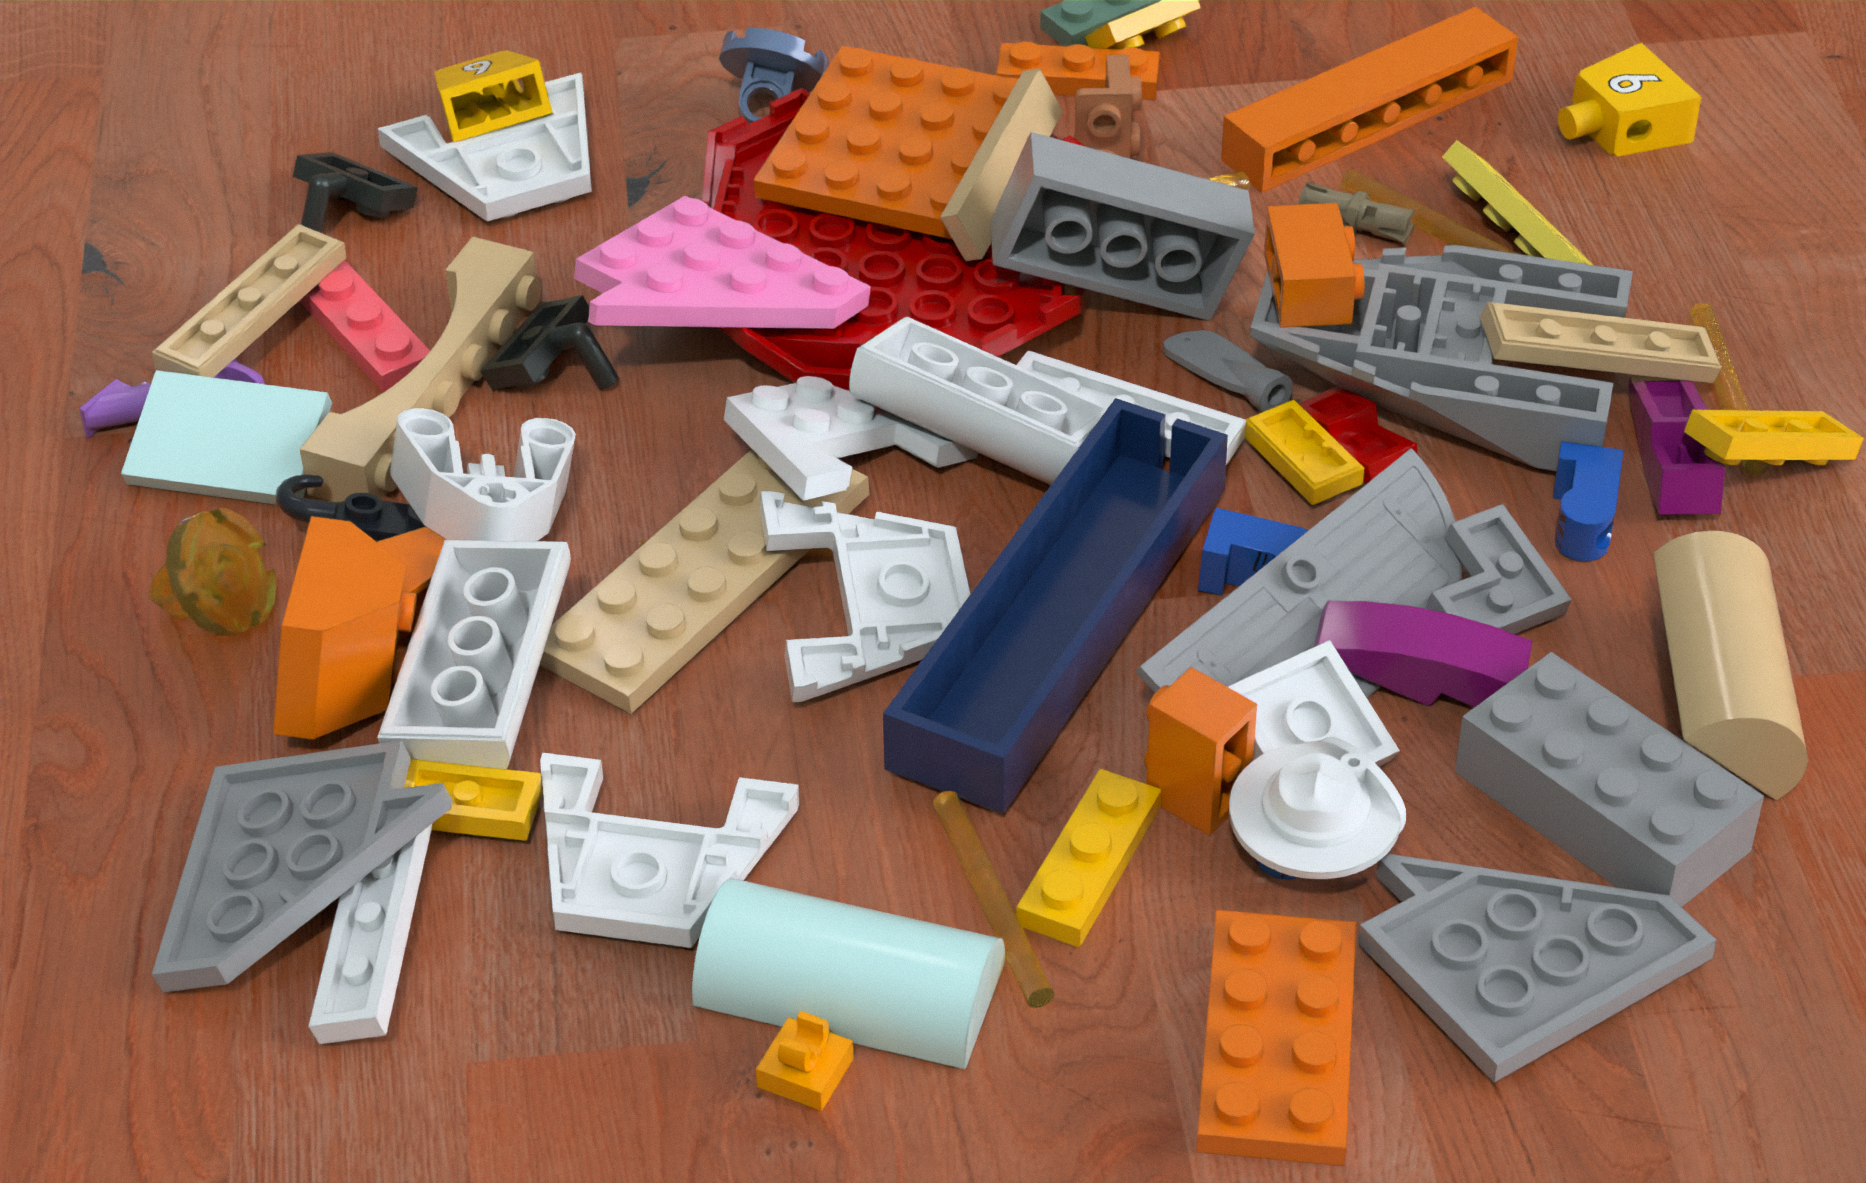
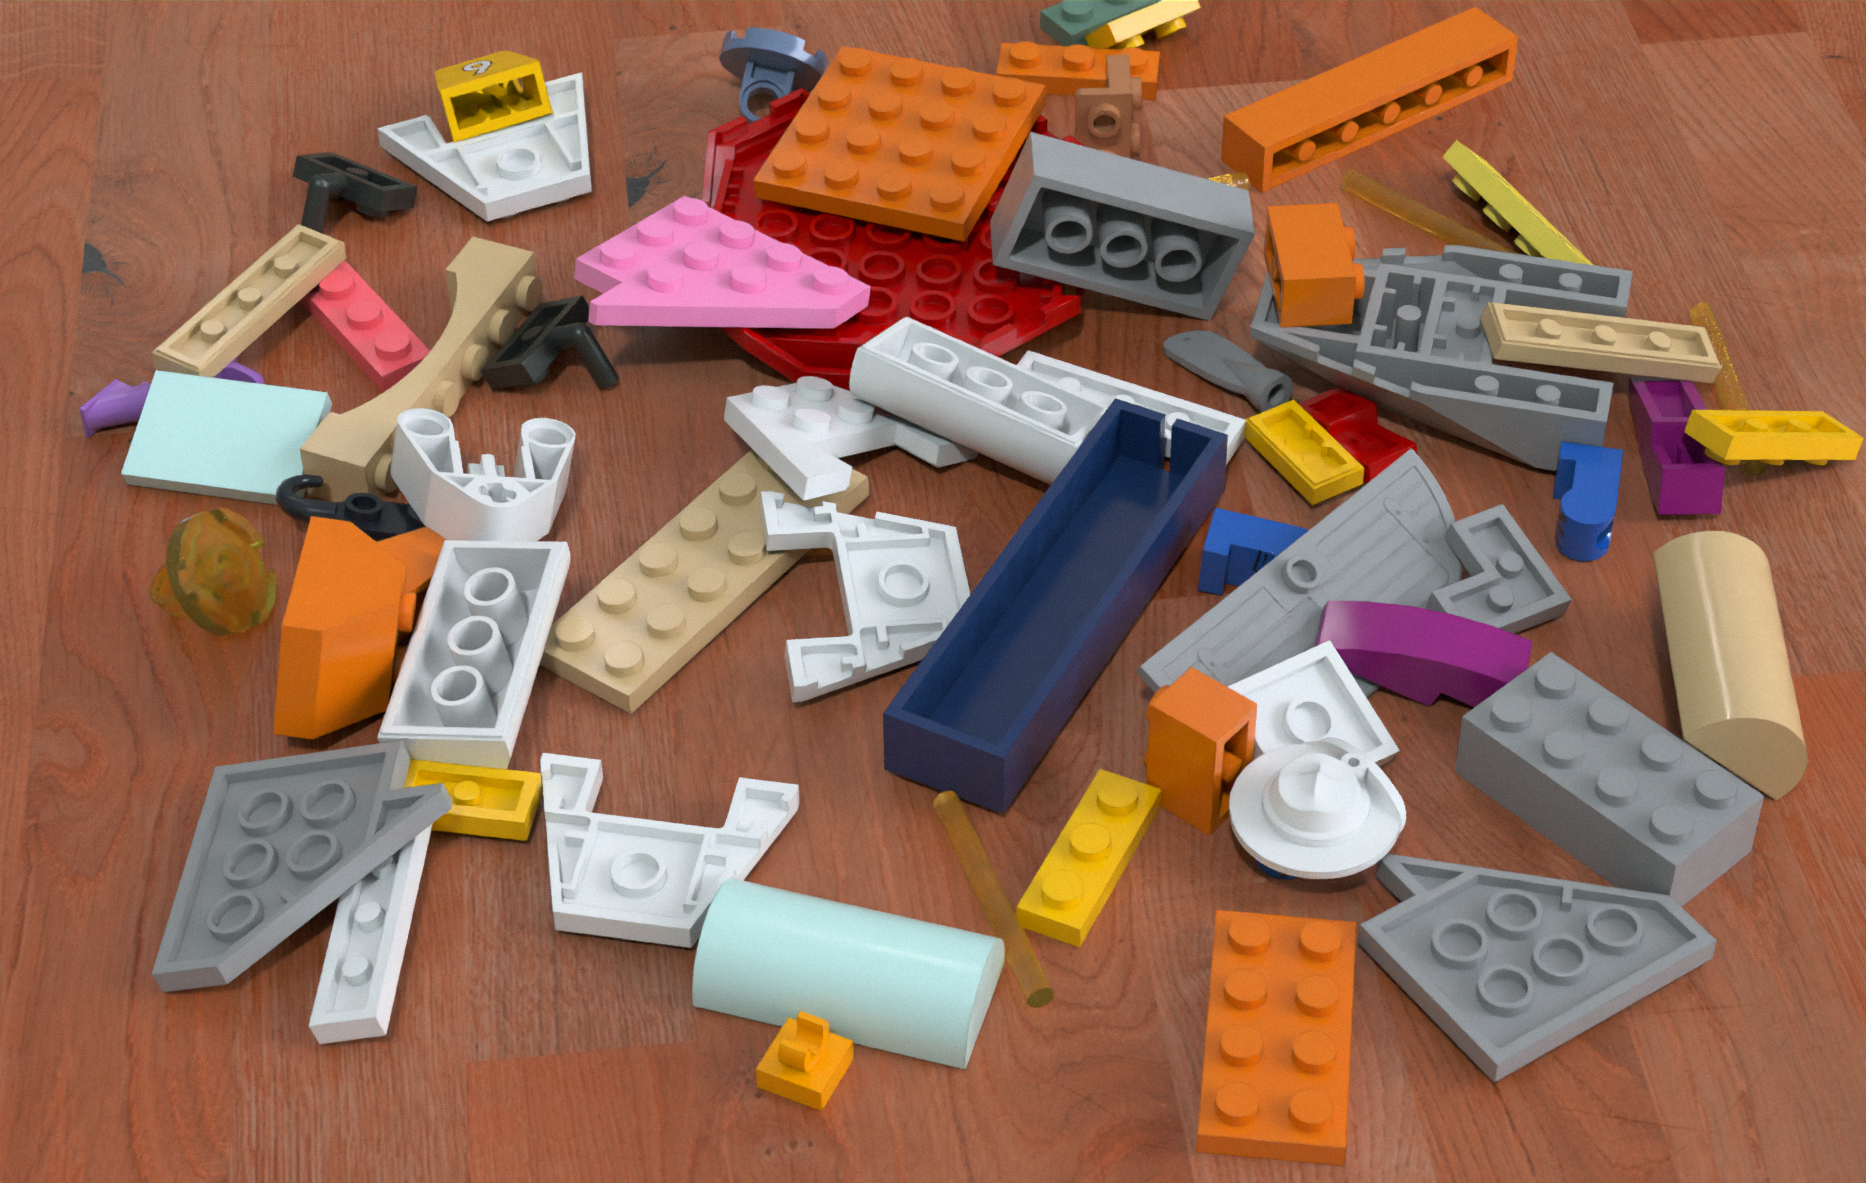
tan tile [940,68,1063,261] -> none
dark tan pin [1298,182,1416,245] -> none
yellow torso [1558,43,1701,157] -> none

